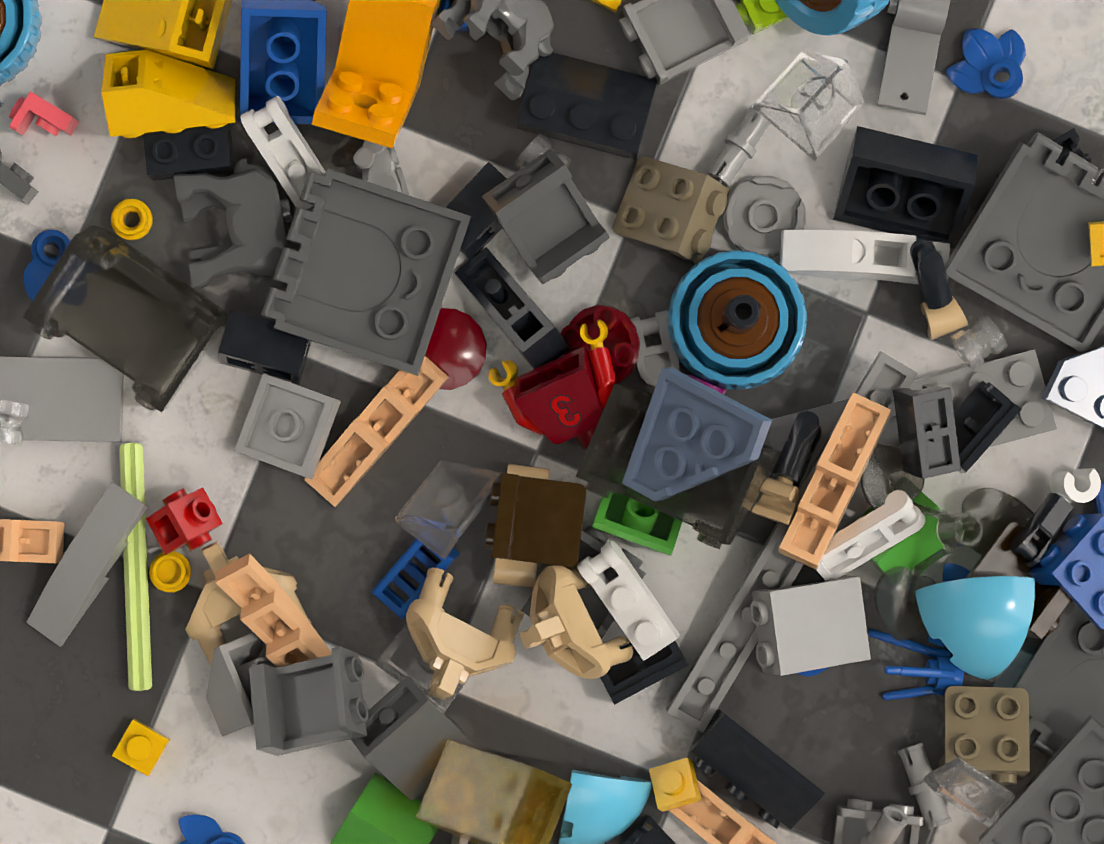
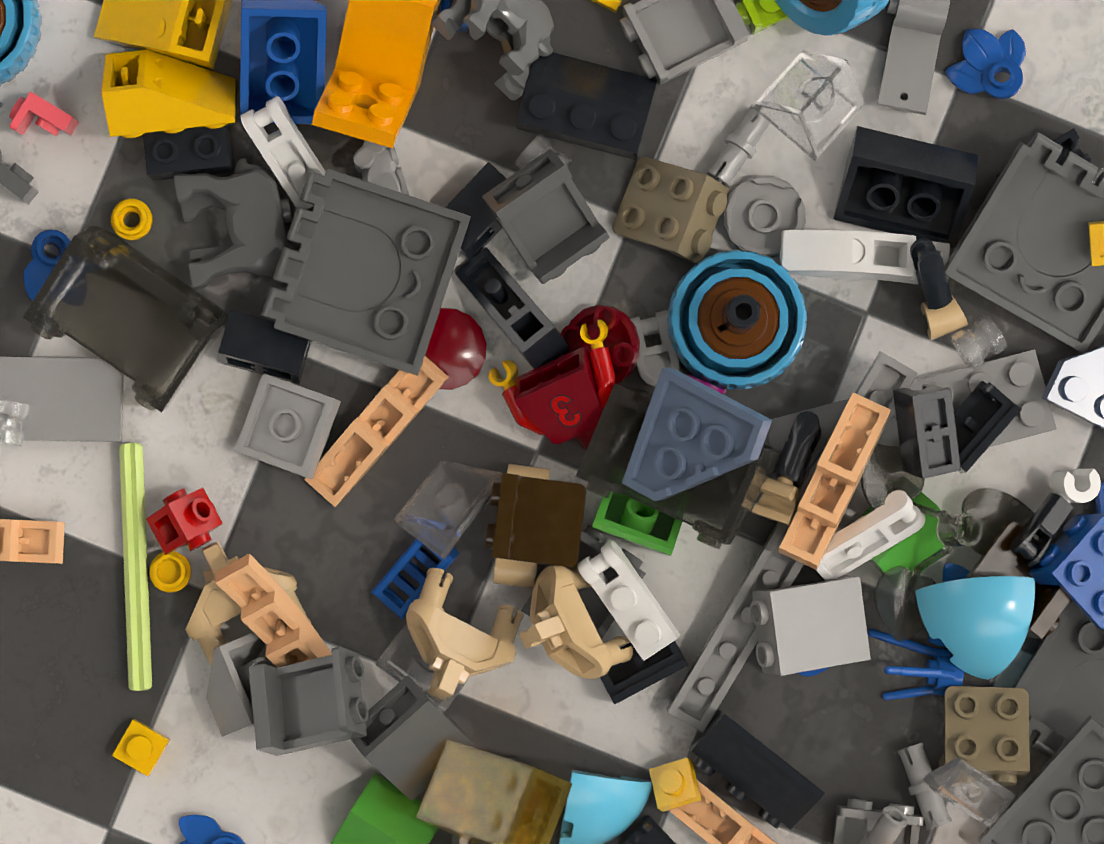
light grey slope [26,482,148,647] -> none

